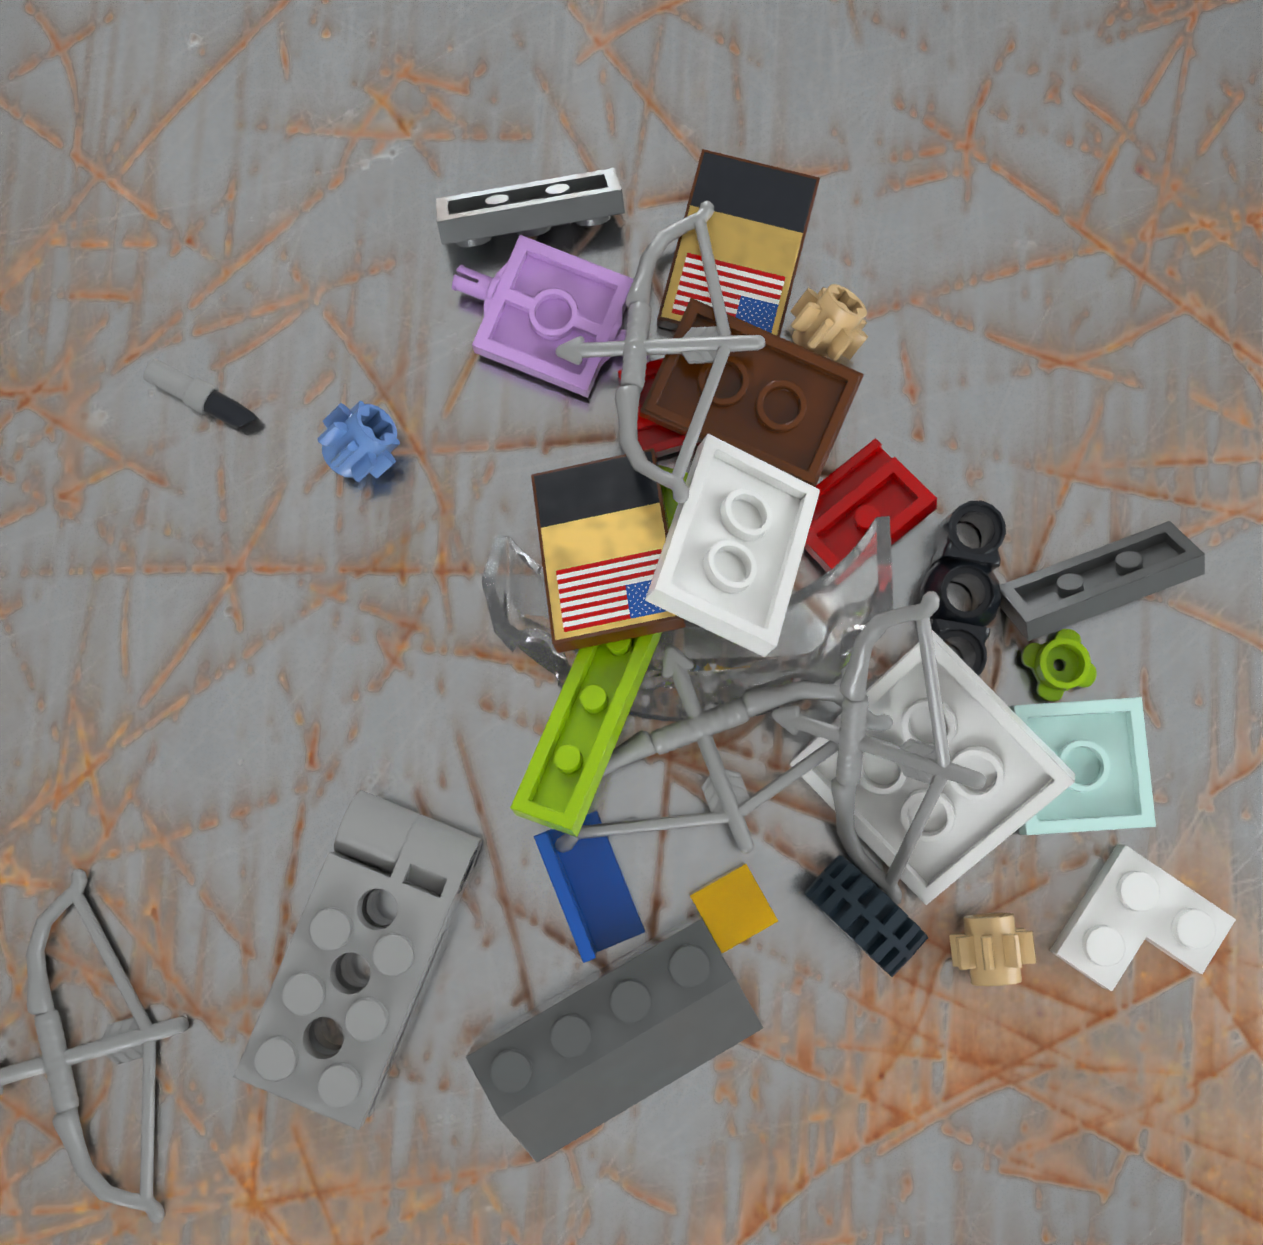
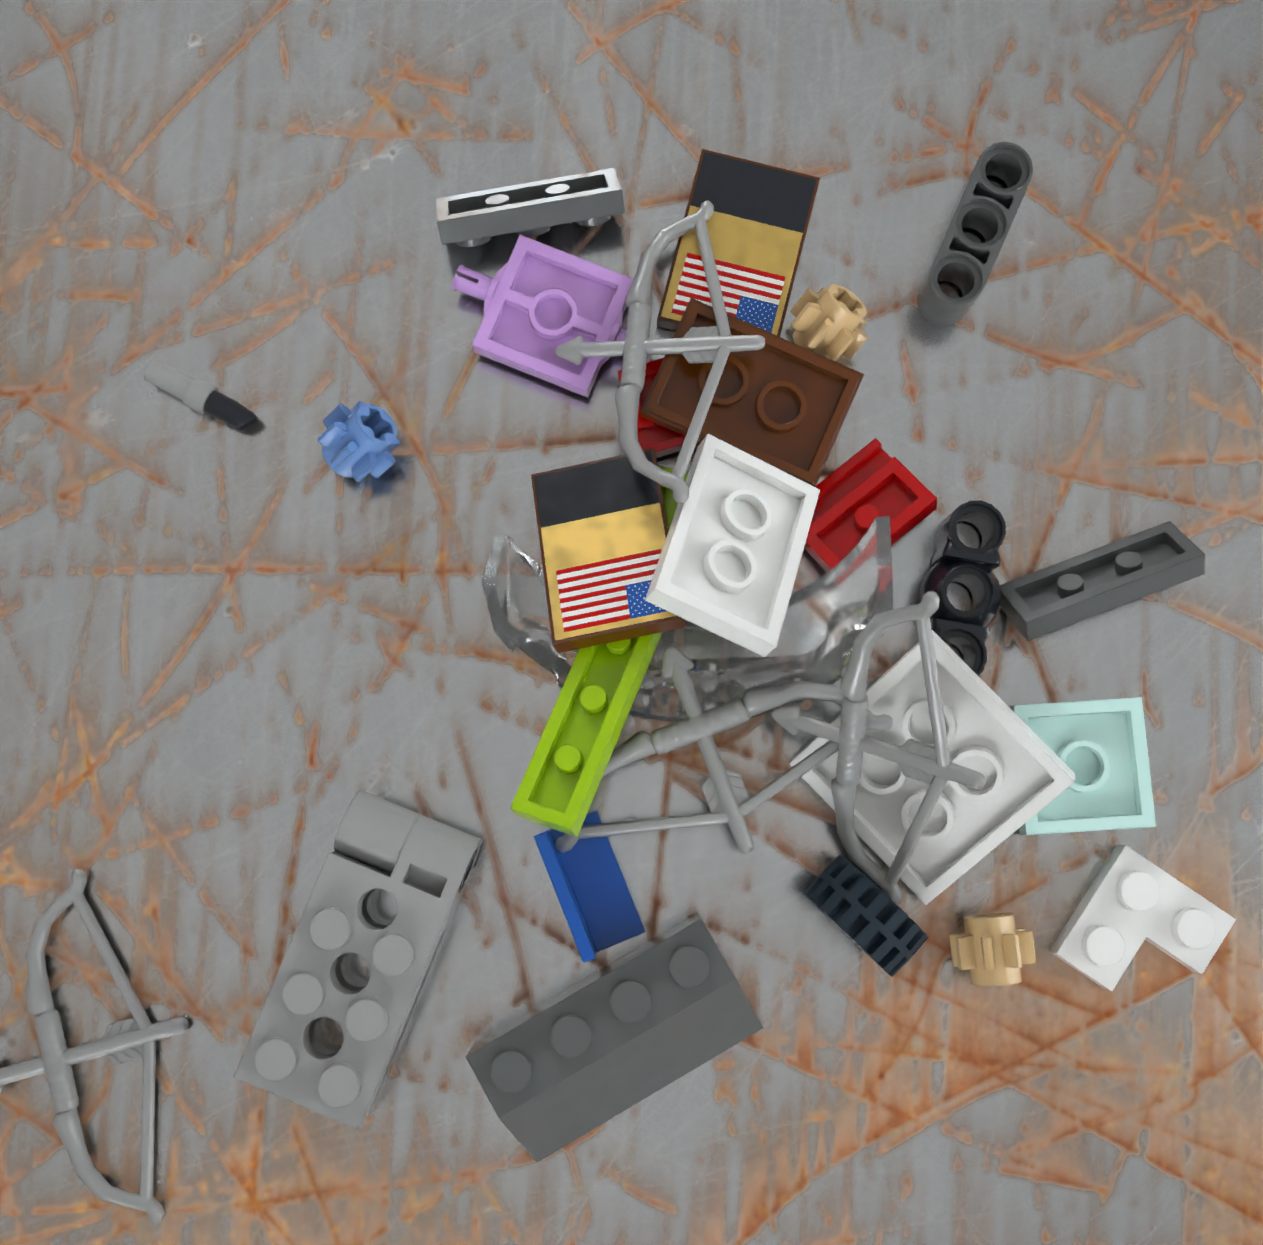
yellow tile [689,863,778,953] -> none
lime plate [1021,629,1097,702] -> none
none -> dark grey beam [916,142,1033,326]

